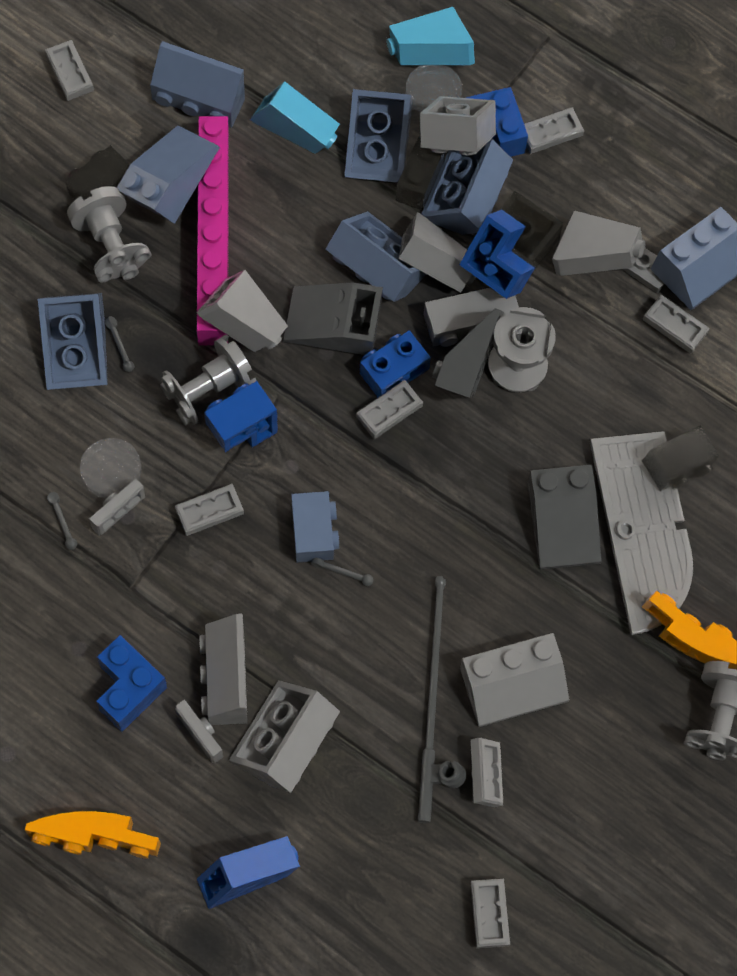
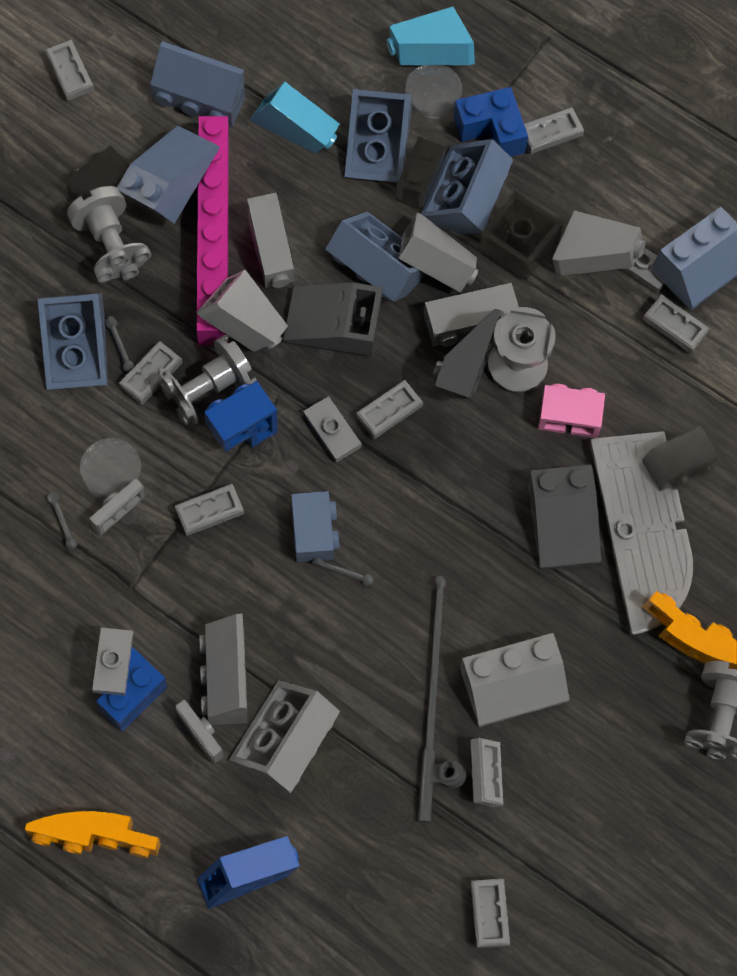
blue brick [360,330,431,398] -> none
light grey brick [420,96,496,155] -> none
blue brick [459,210,535,299] -> none
none -> light grey plate [92,628,134,696]
none -> light grey plate [119,341,183,405]
none -> light grey slope [247,193,294,288]
none -> light grey plate [303,396,362,463]
none -> bright pink piece [538,384,605,438]

